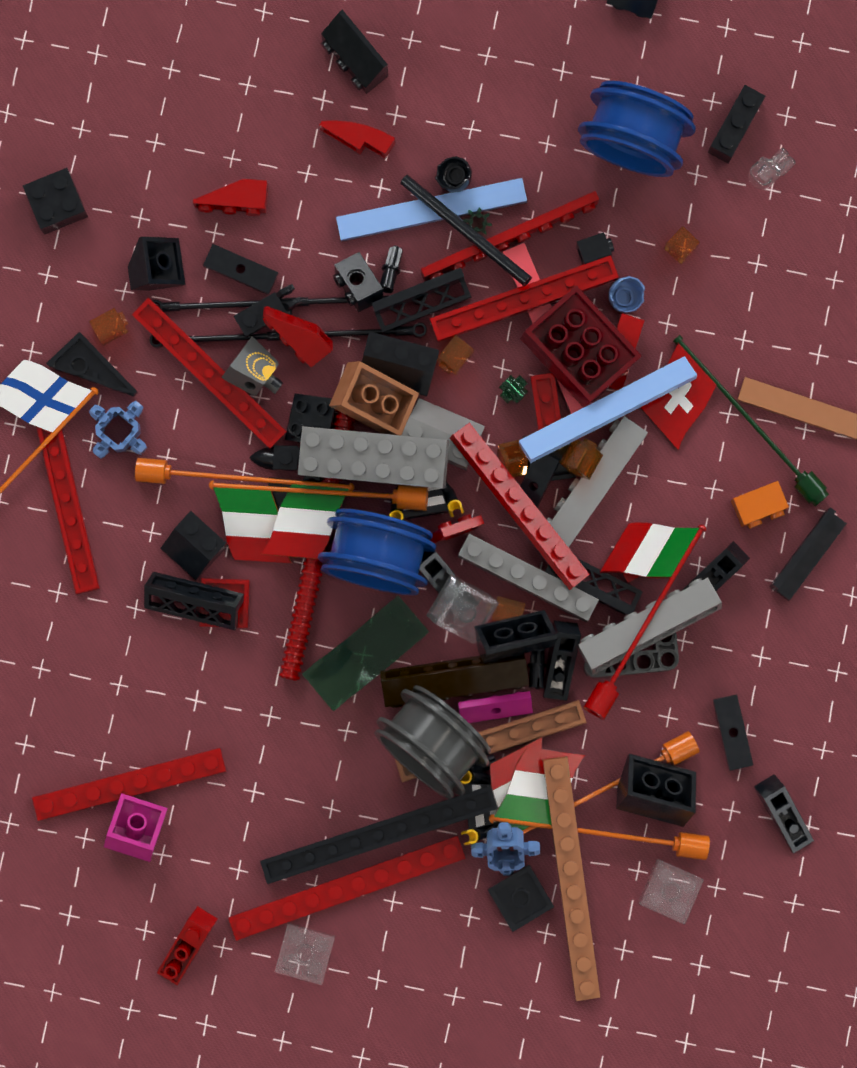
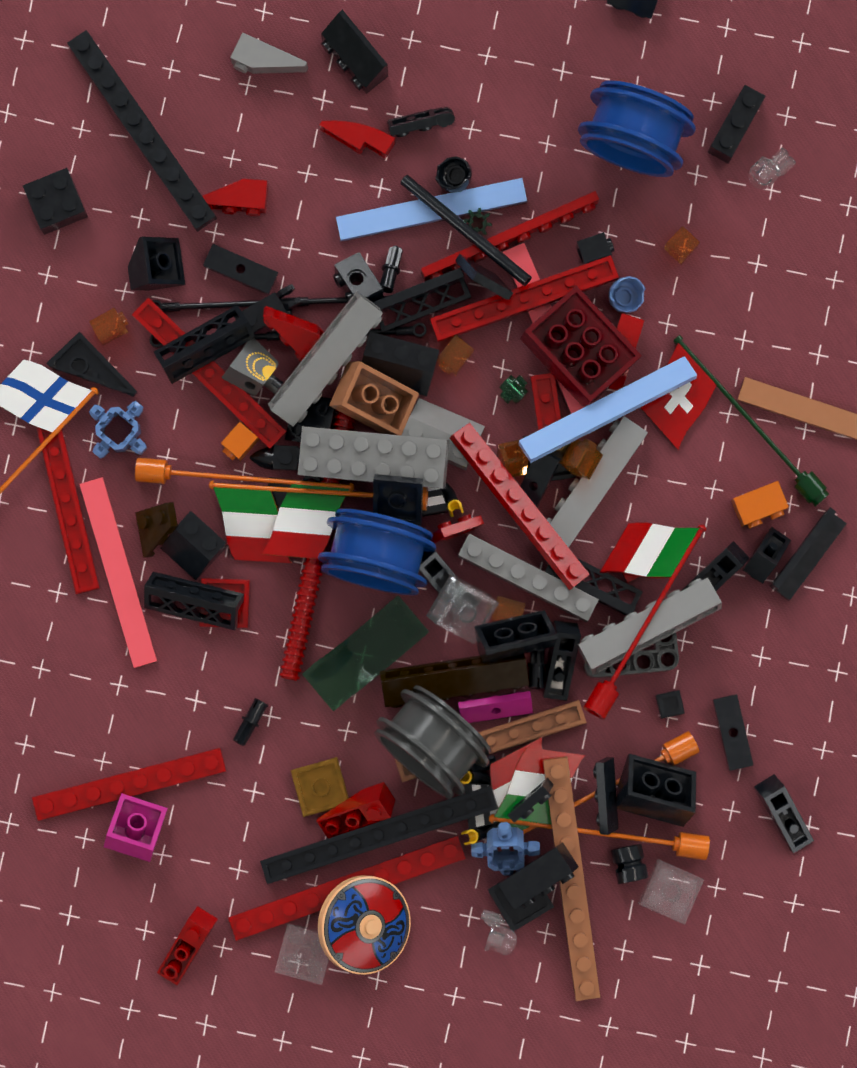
none -> black plate [67,30,217,232]
none -> coral tile [79,477,158,668]
none -> dark brown wing [135,502,178,558]
none -> black fence [153,305,256,384]
none -> orange brick [221,422,259,461]
none -> light grey slope [230,32,308,74]
none -> black axle [233,698,268,746]
none -> light grey brick [268,291,383,427]
none -> pearl gold tile [290,757,349,817]
none -> red slope [316,782,396,838]
none -> dish [318,875,411,975]
none -> black plate [373,474,423,525]
none -> black hinge [387,106,455,137]
none -> black tile [455,254,513,300]
none -> clear piece [481,909,517,955]
none -> black brick [498,842,579,909]
none -> black plate [508,778,554,822]
none -> black tile [593,757,619,835]
none -> black wheel [611,844,649,884]
none -> black tile [655,690,685,719]
none -> black slope [743,527,791,584]

